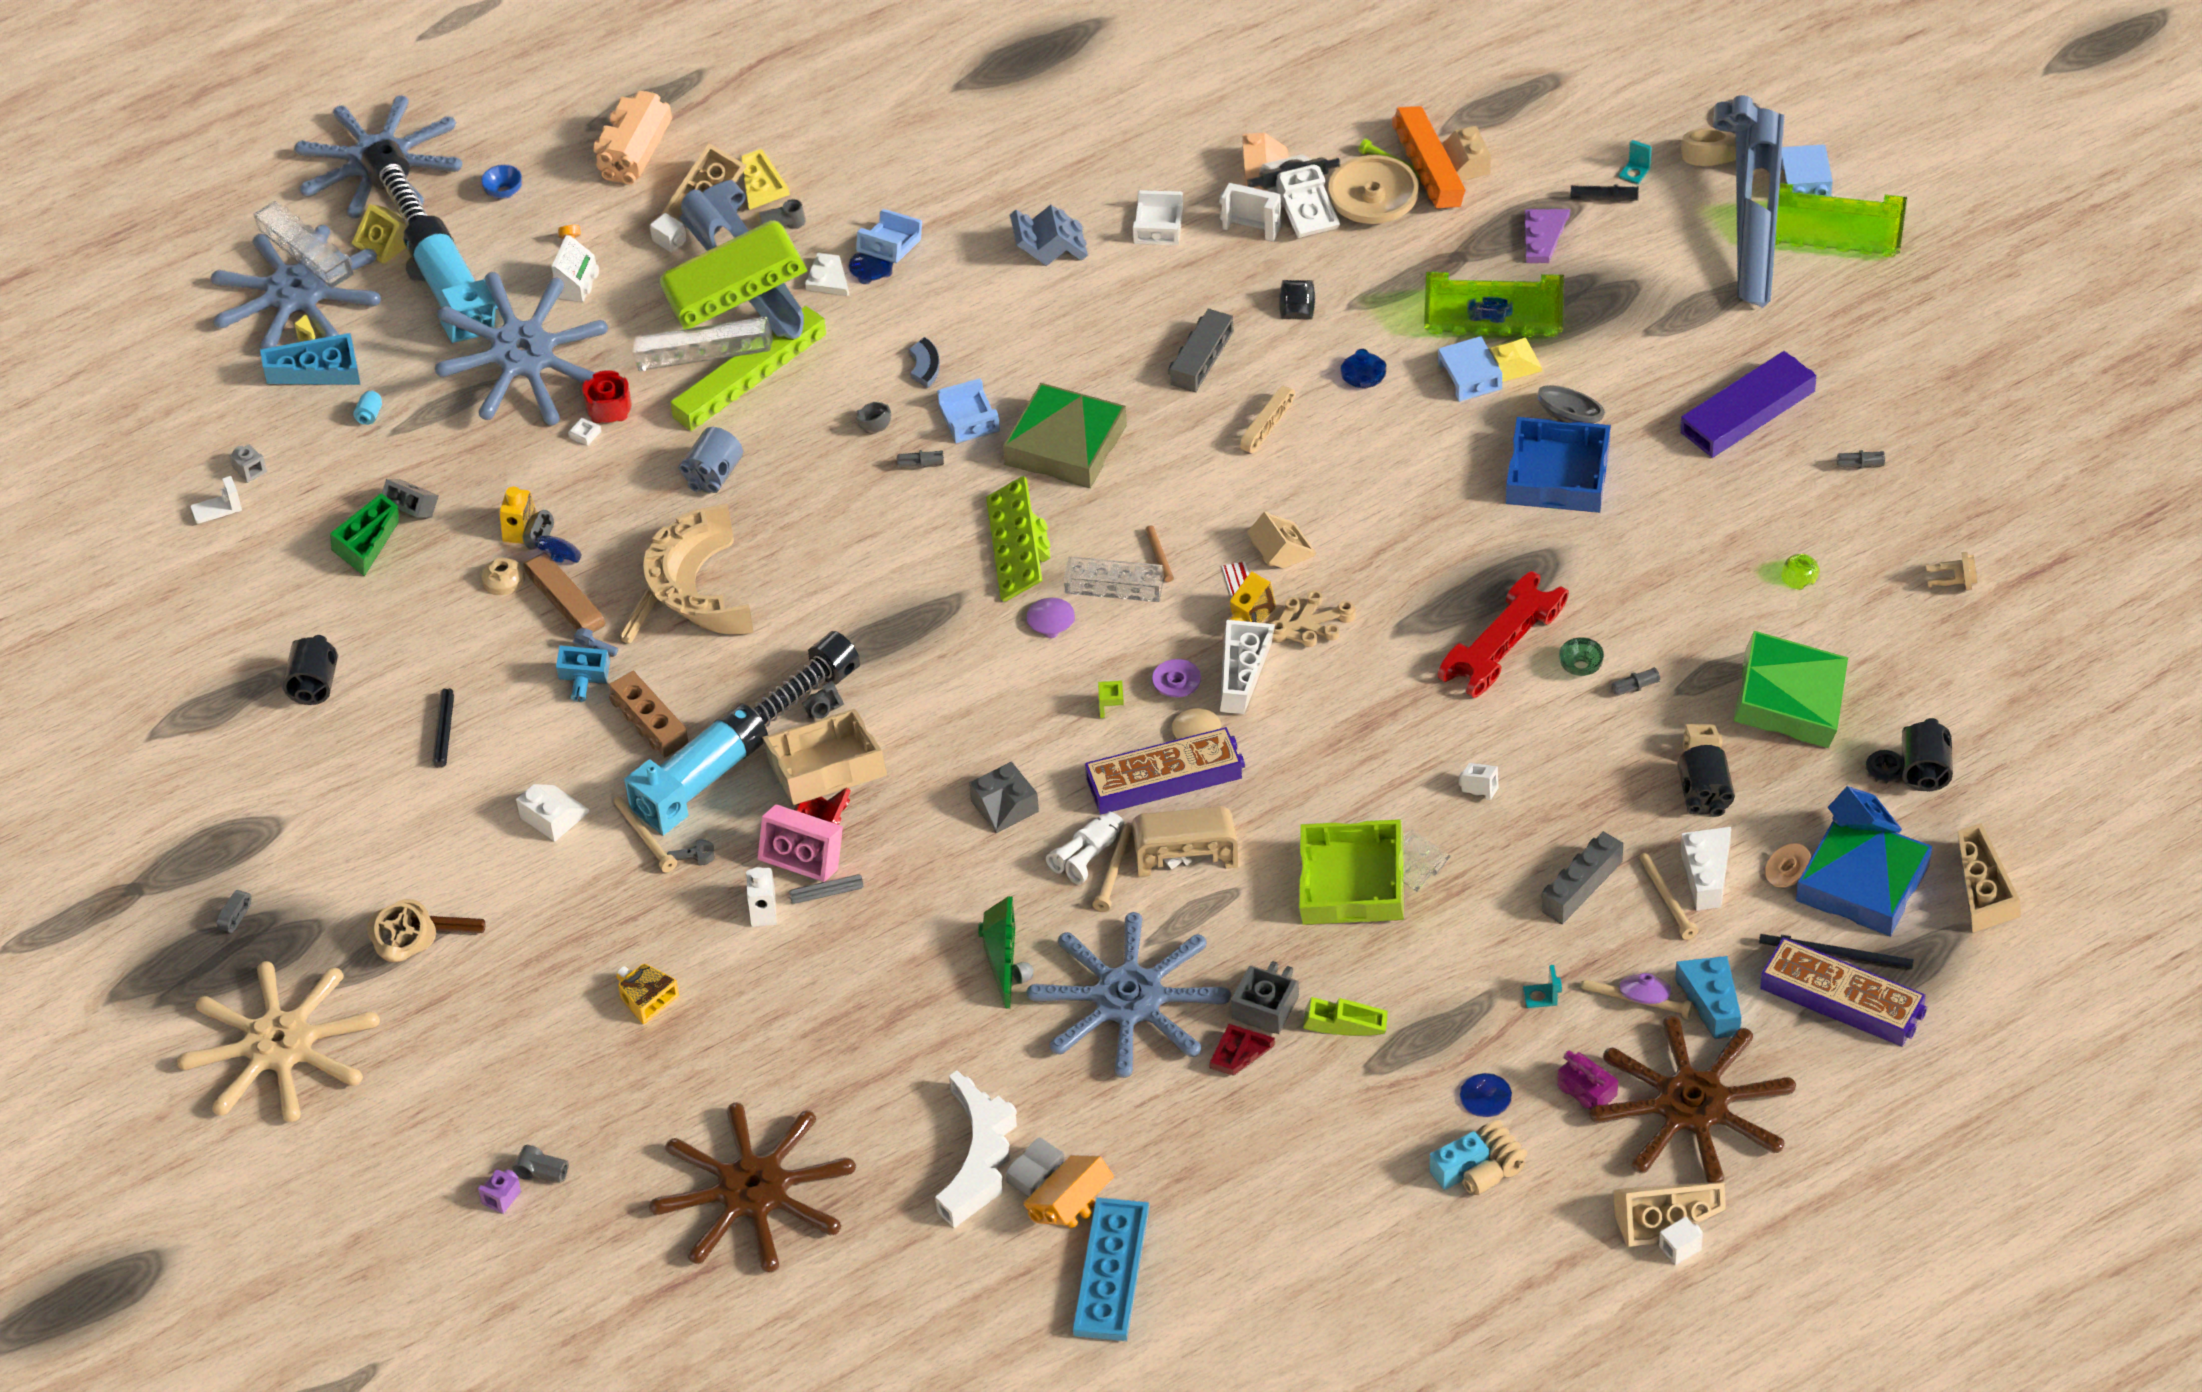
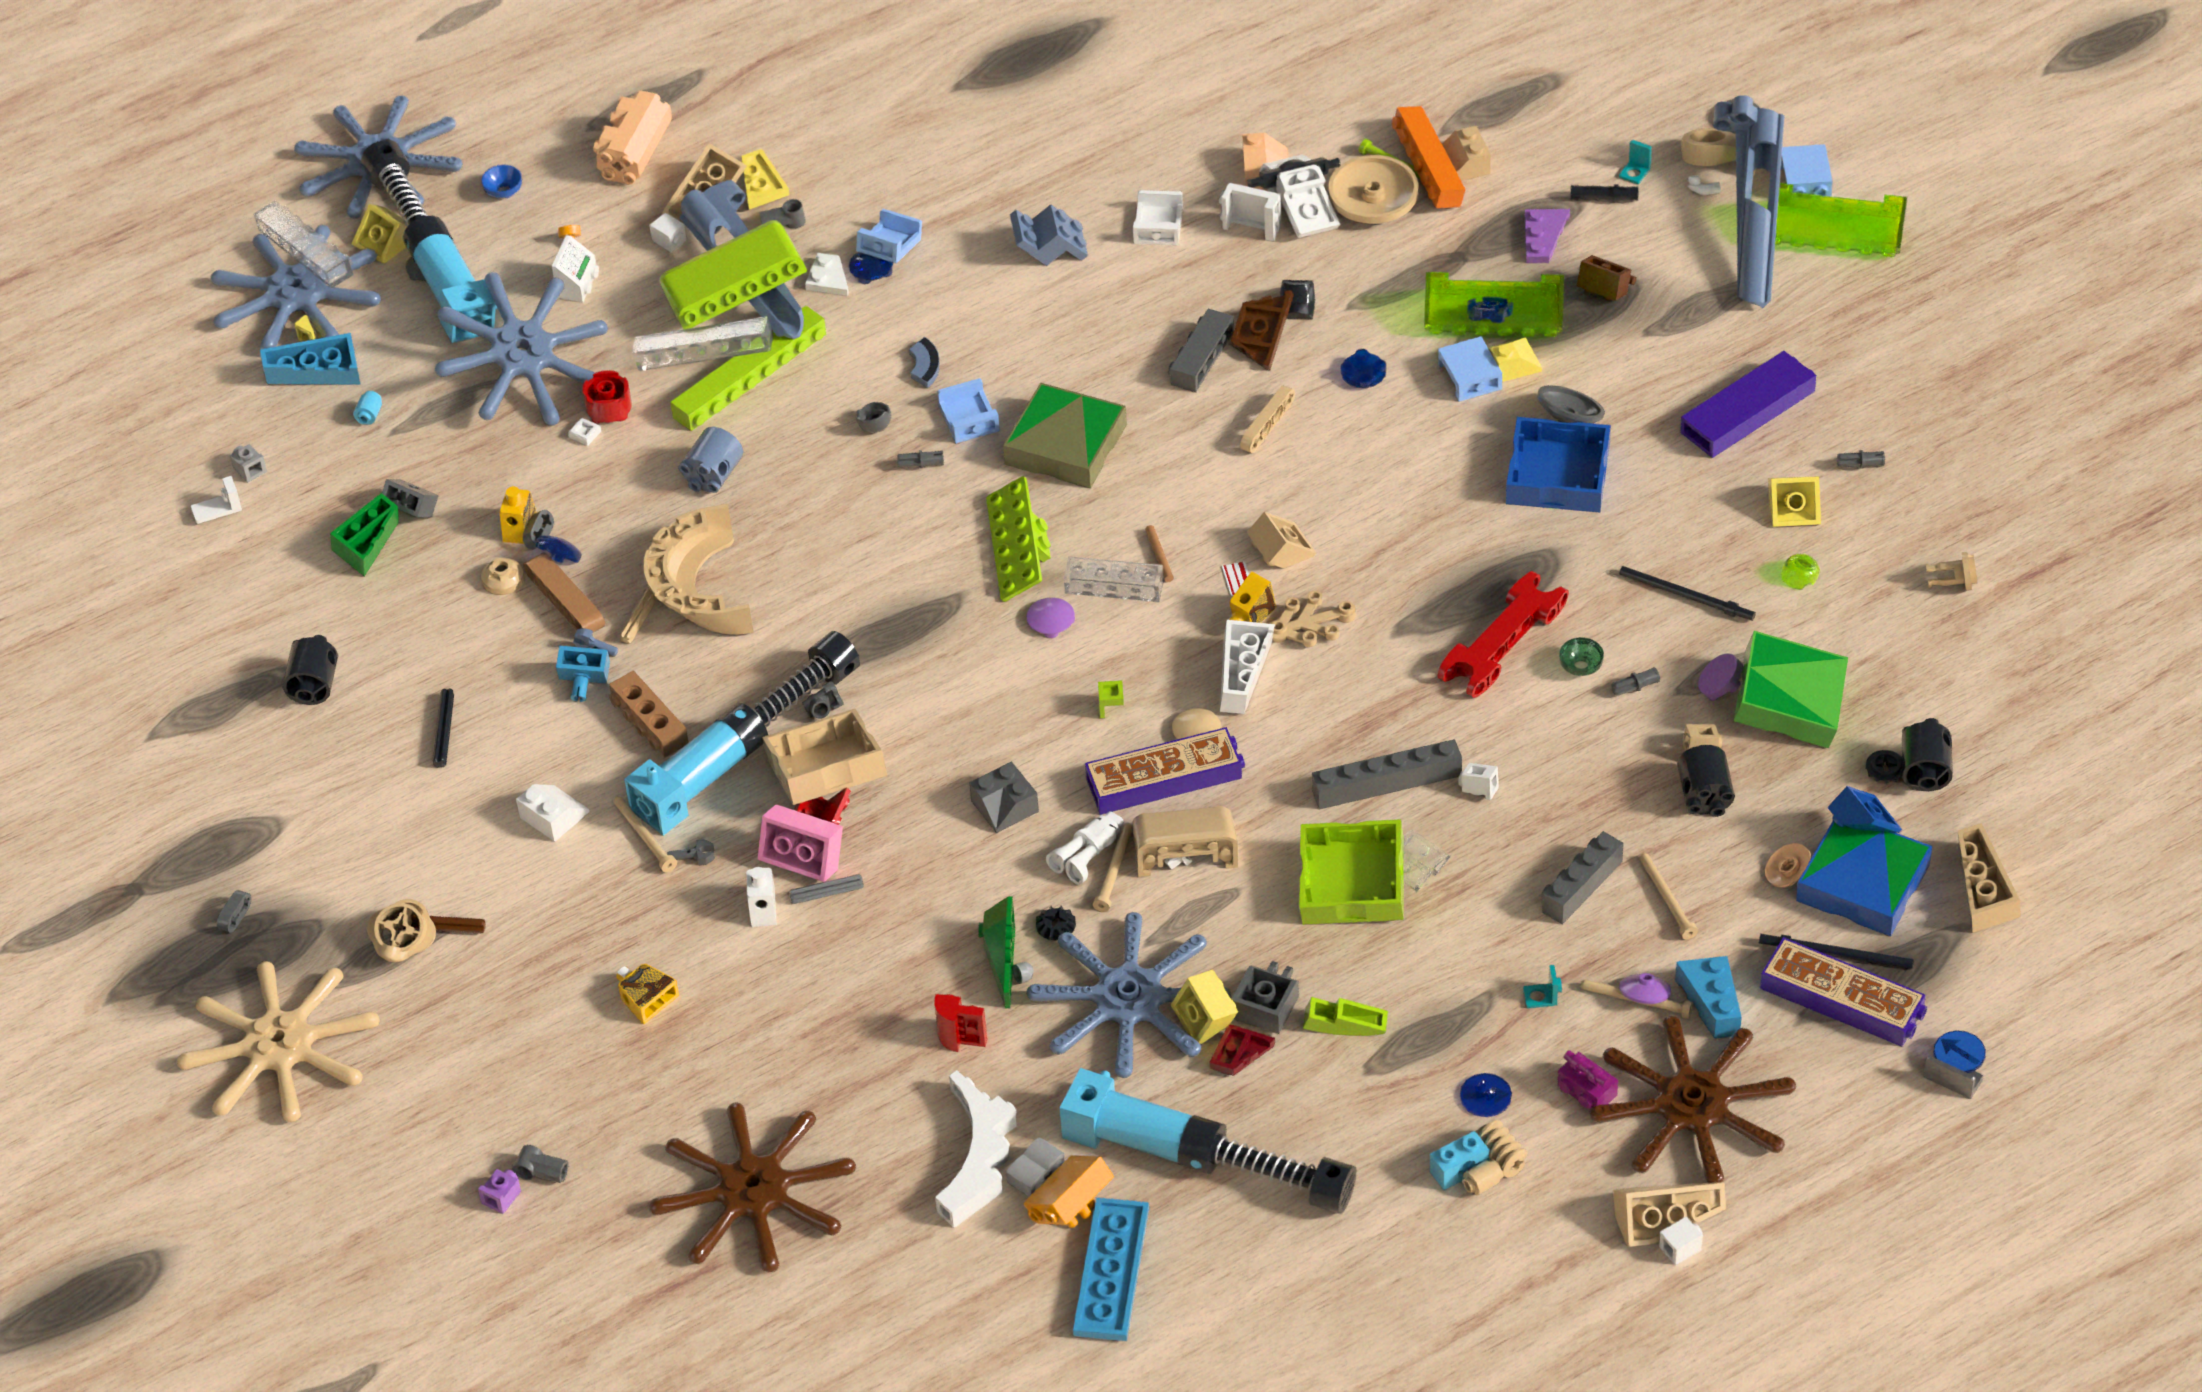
medium lavender dish [1152,659,1201,698] -> none
white wedge [1680,827,1731,911] -> none
none -> red brick [934,994,987,1052]
none -> black gear [1036,905,1076,940]
none -> piece [1060,1068,1357,1214]
none -> light yellow slope [1171,970,1238,1045]
none -> reddish brown wing [1231,291,1293,371]
none -> dark grey brick [1312,739,1462,810]
none -> reddish brown brick [1576,255,1637,301]
none -> black bar [1619,566,1756,621]
none -> white arm [1688,175,1721,195]
none -> medium lavender tile [1698,653,1743,701]
none -> light yellow slope [1768,476,1821,527]
none -> flat silver panel [1924,1054,1983,1099]
none -> blue piece [1933,1030,1986,1073]

